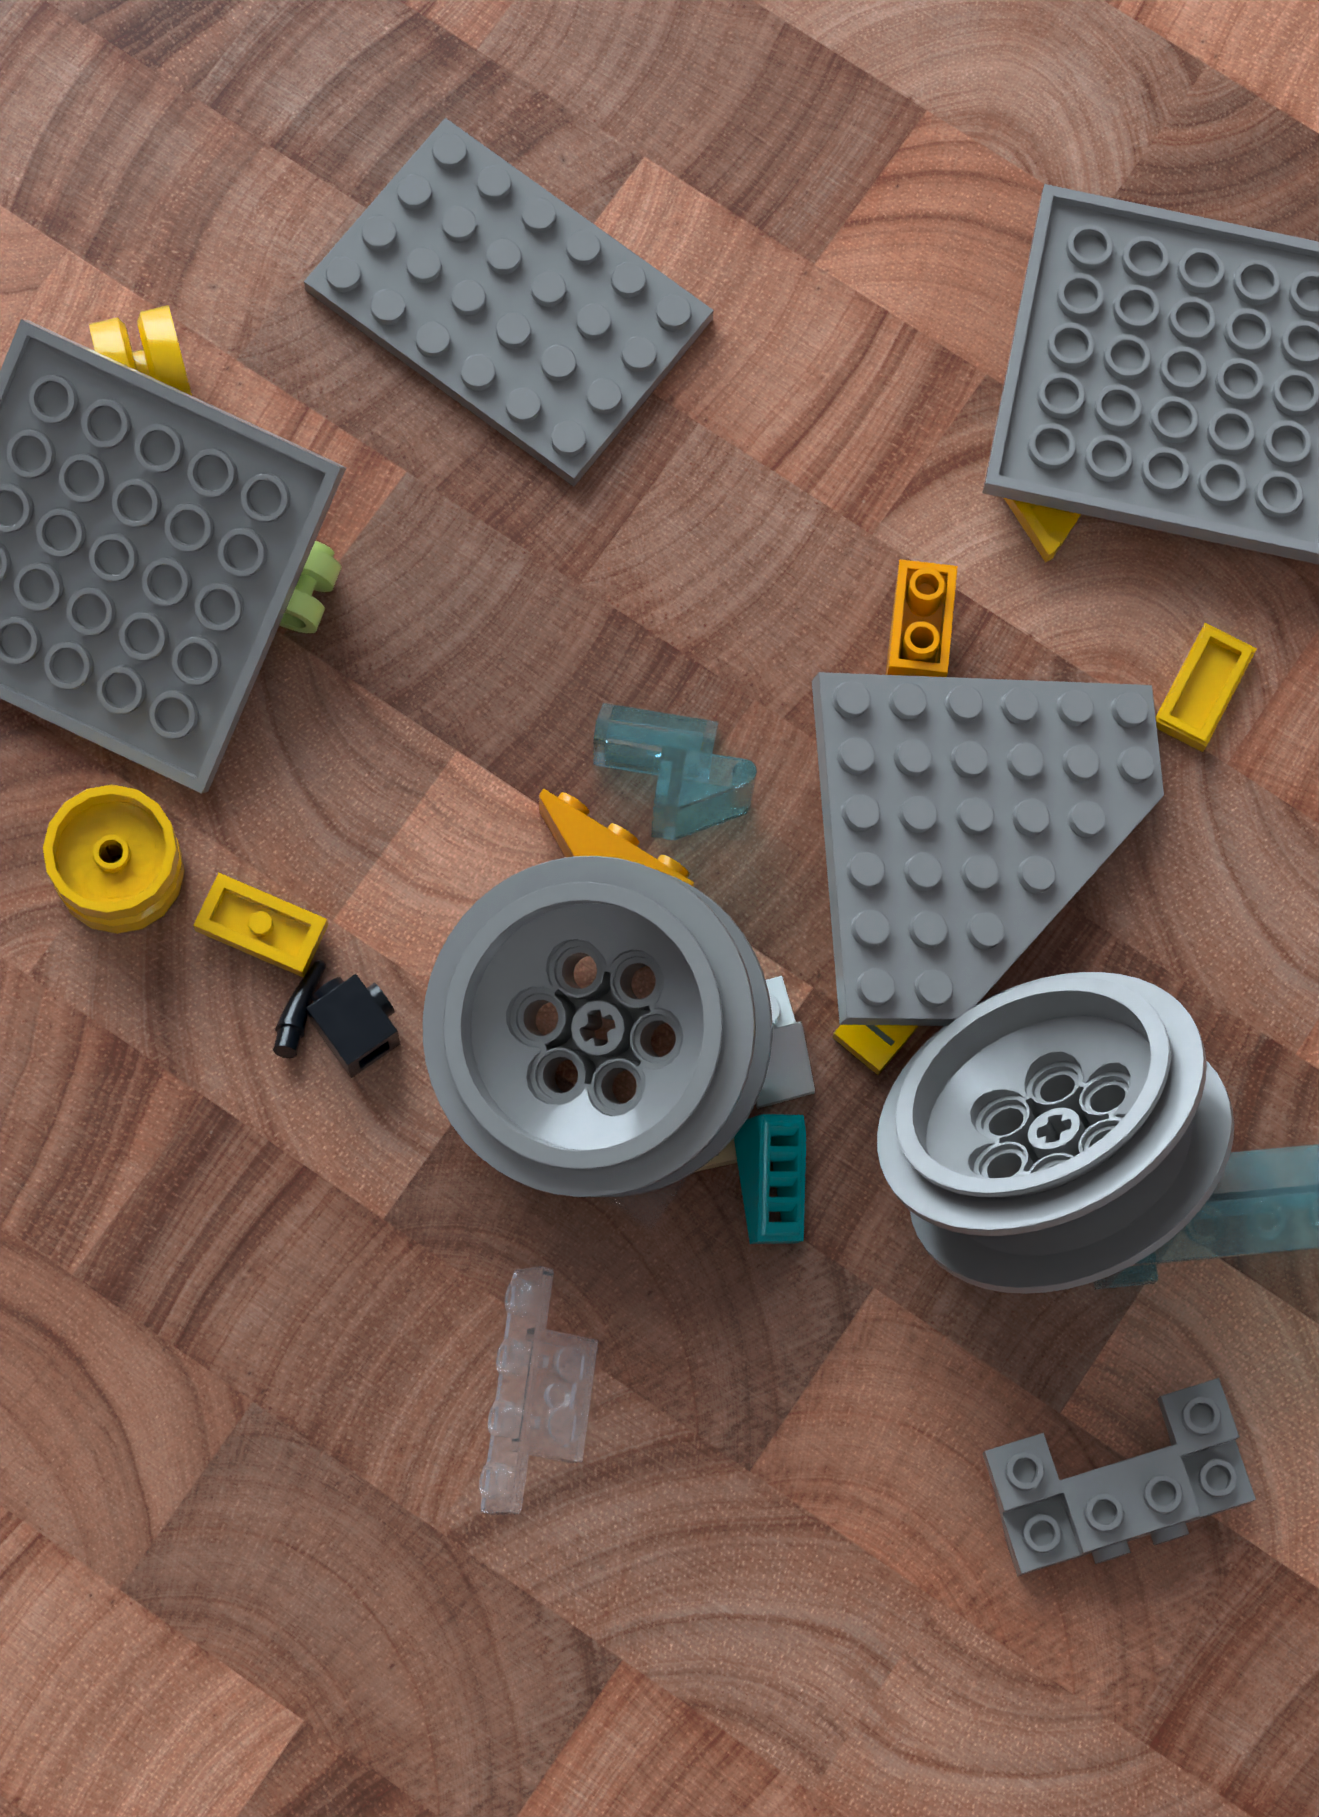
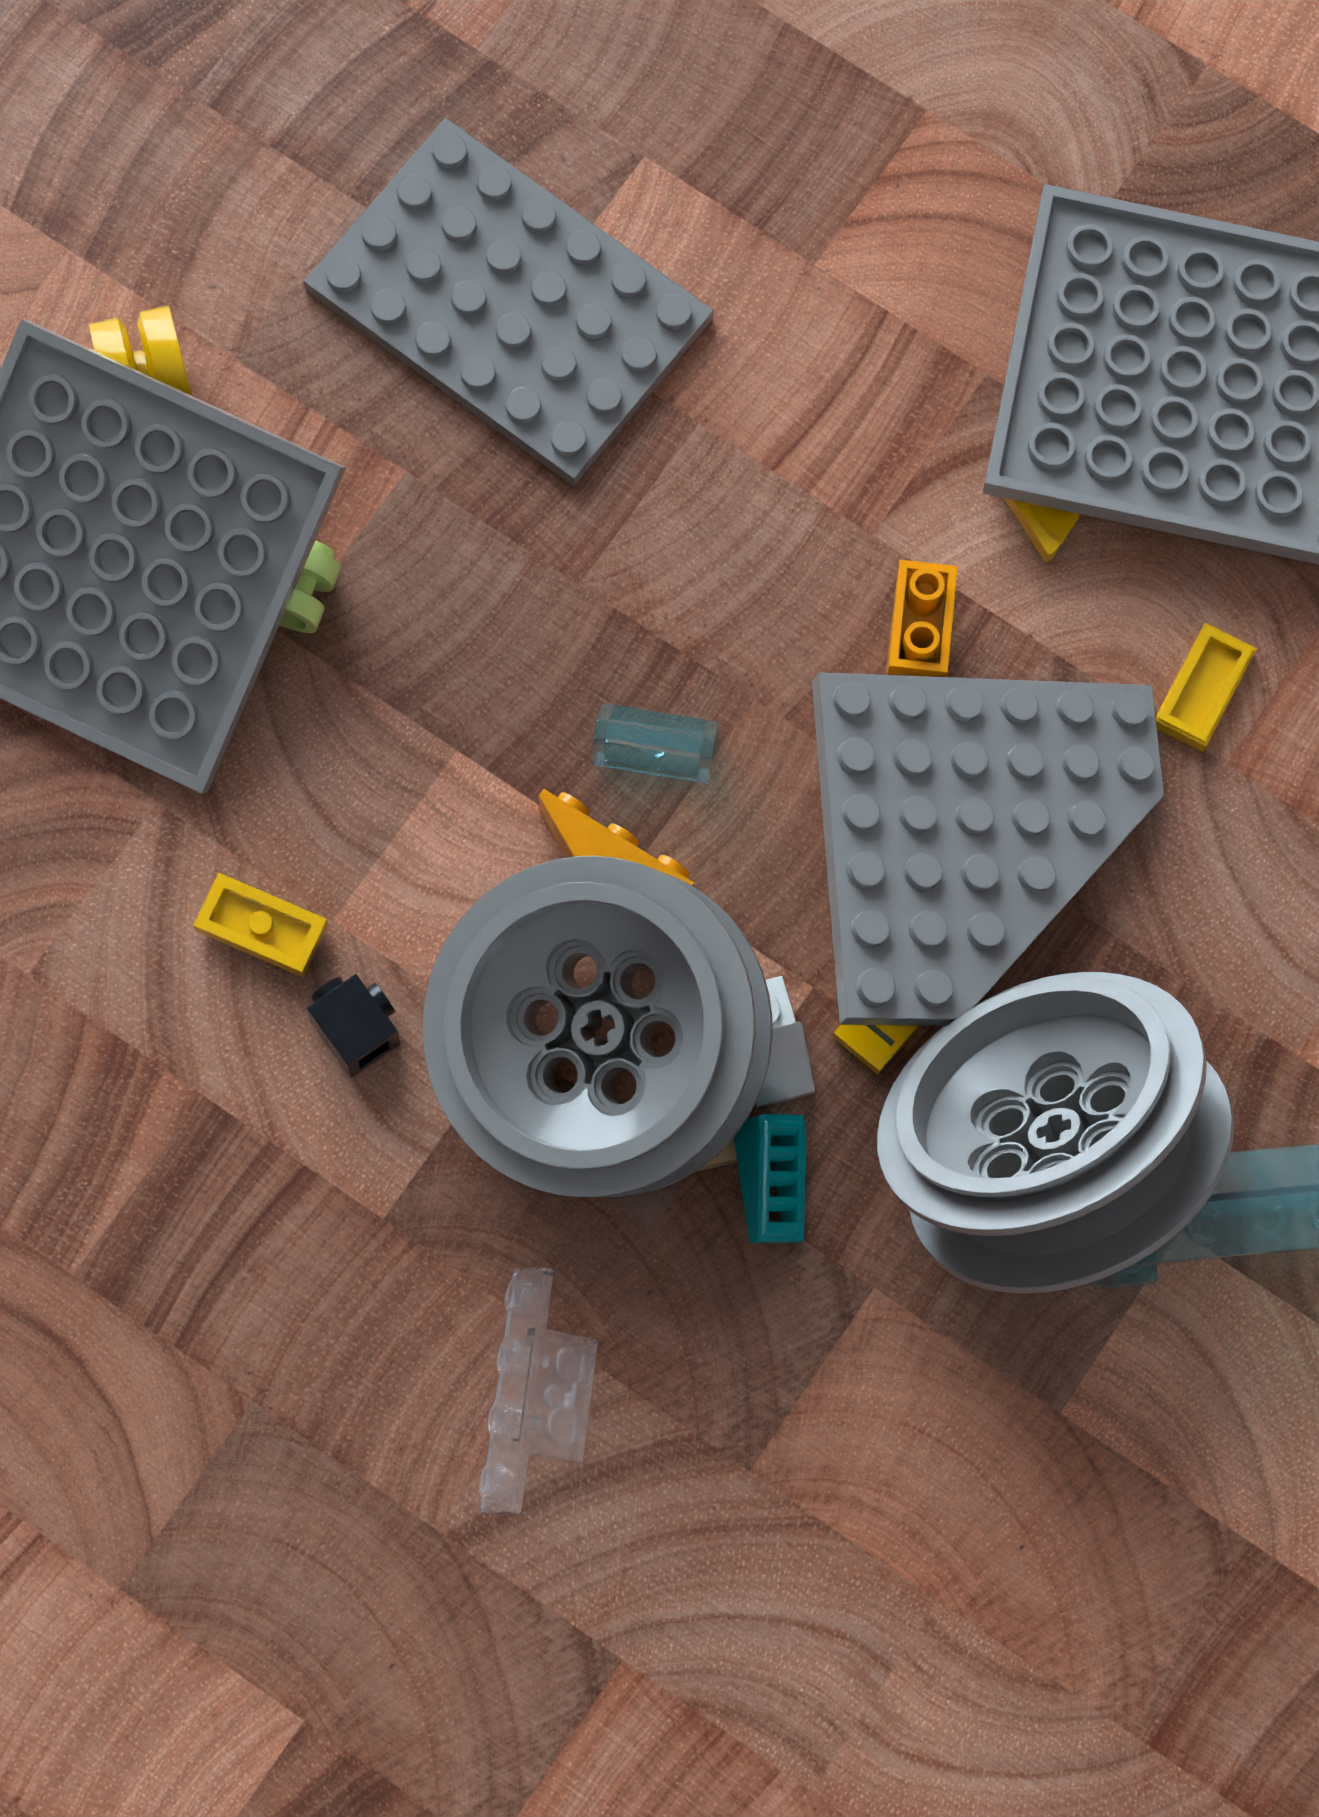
yellow wheel [43,784,185,934] -> none
black helmet [273,960,326,1058] -> none
clear light blue tile [651,746,757,840] -> none
light grey bracket [982,1378,1256,1577] -> none

